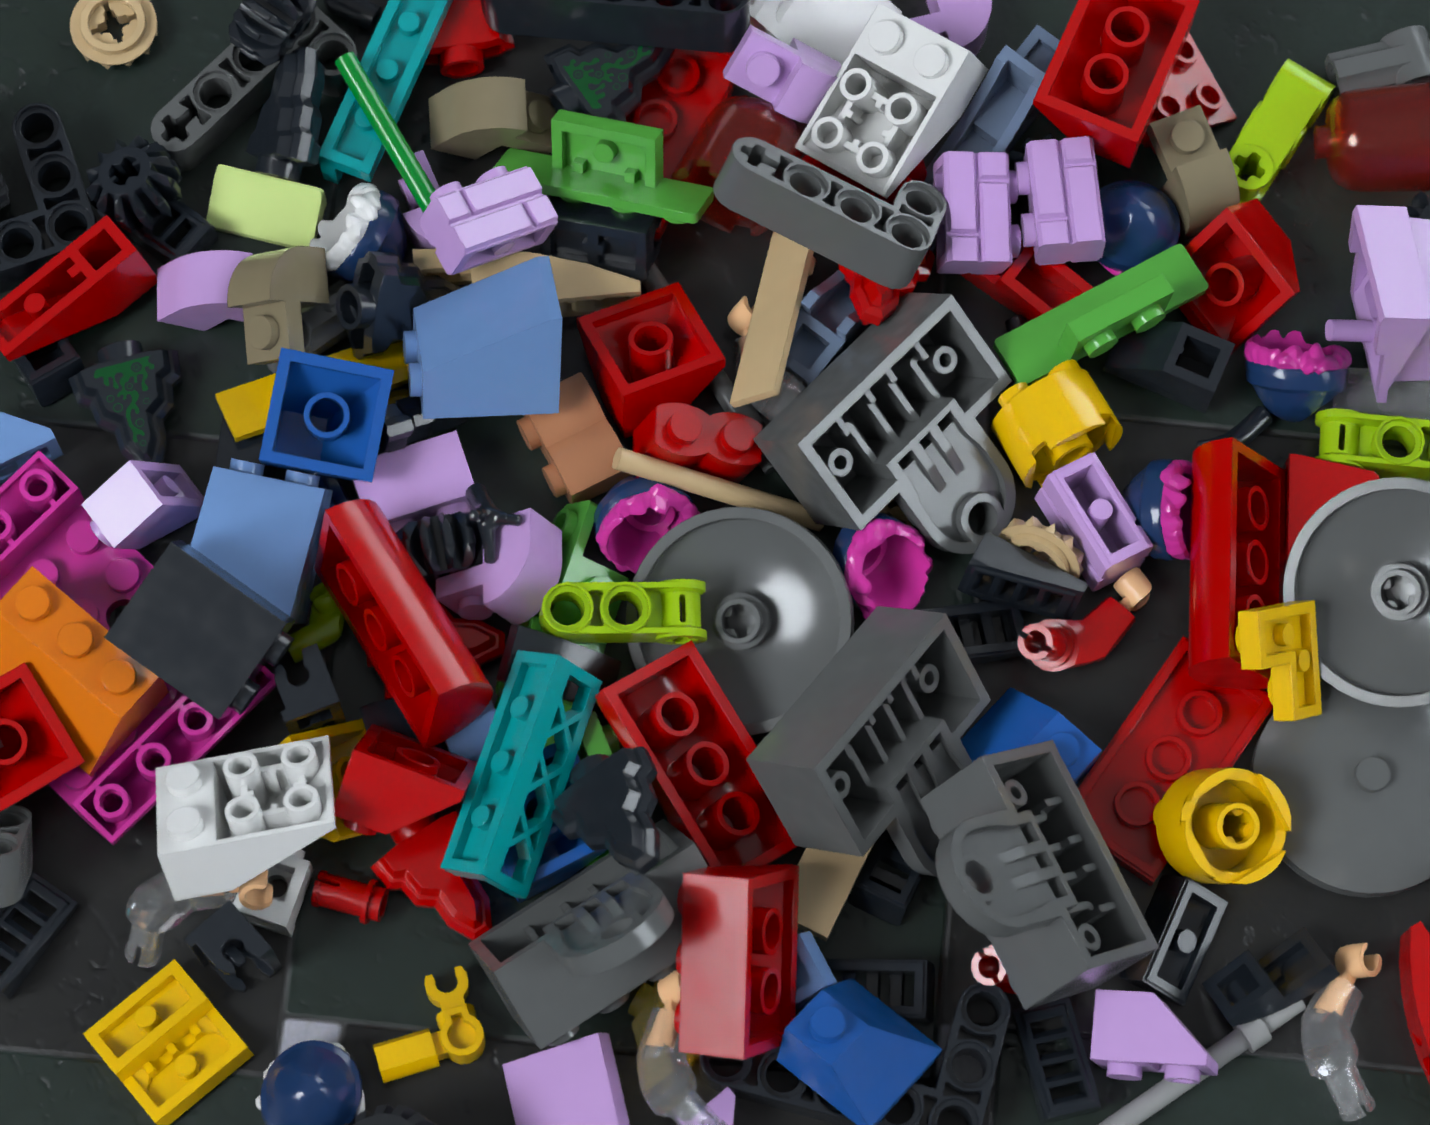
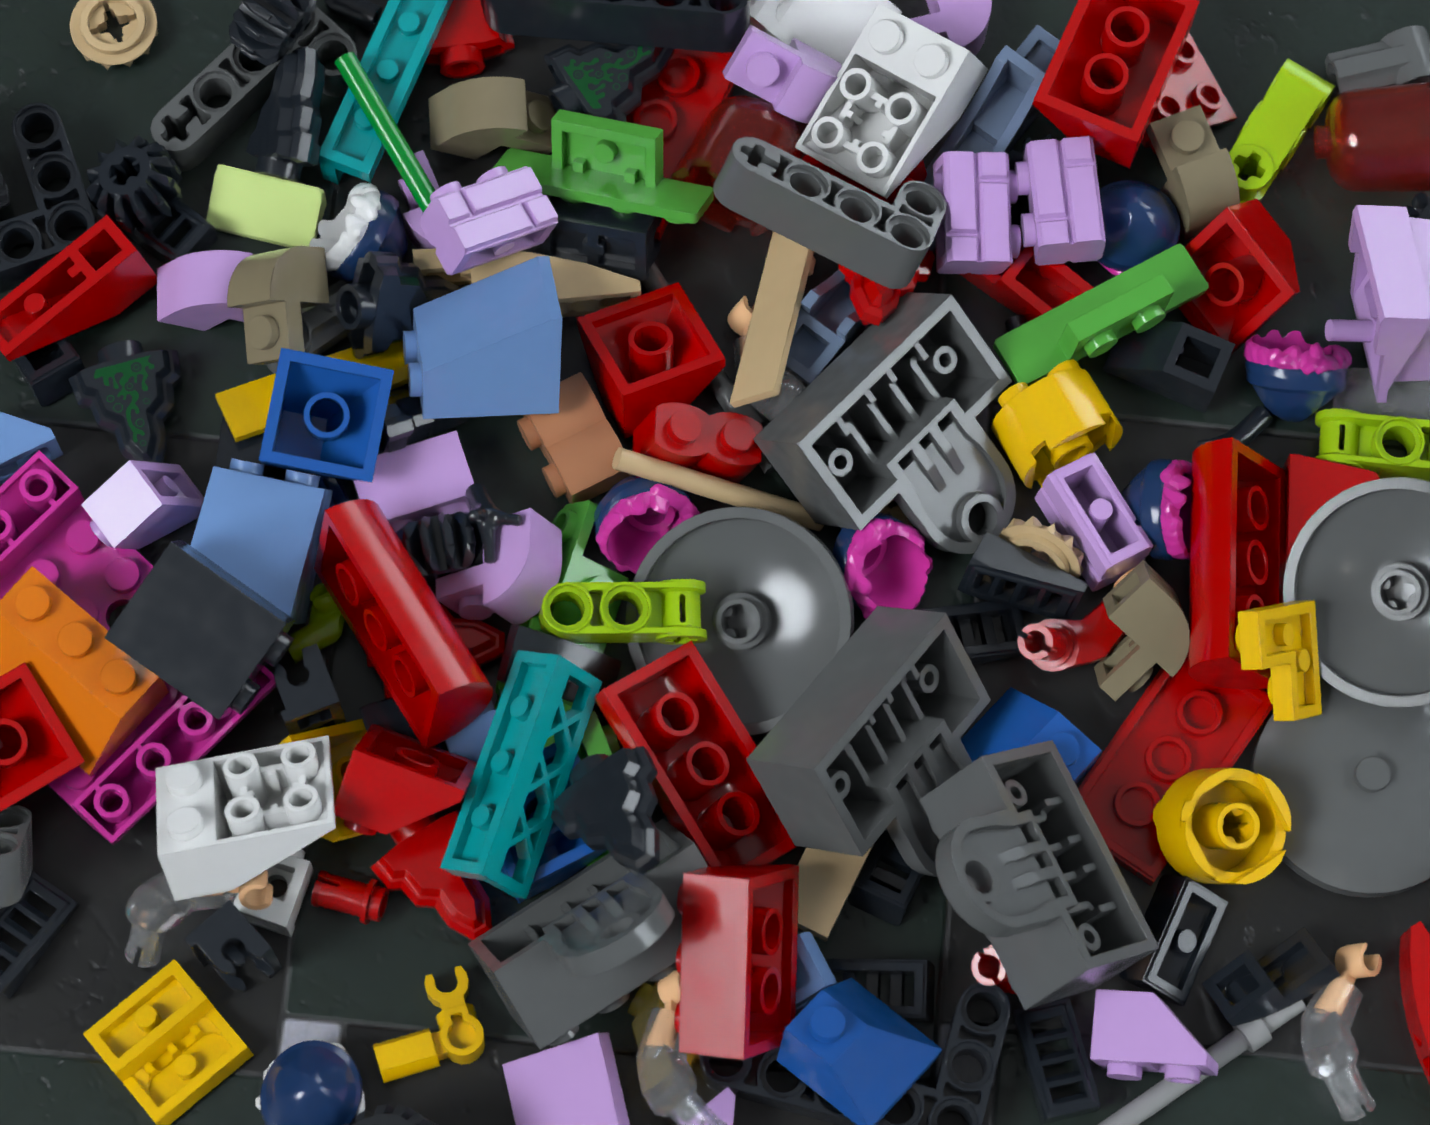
none -> dark tan brick [1094,560,1190,701]

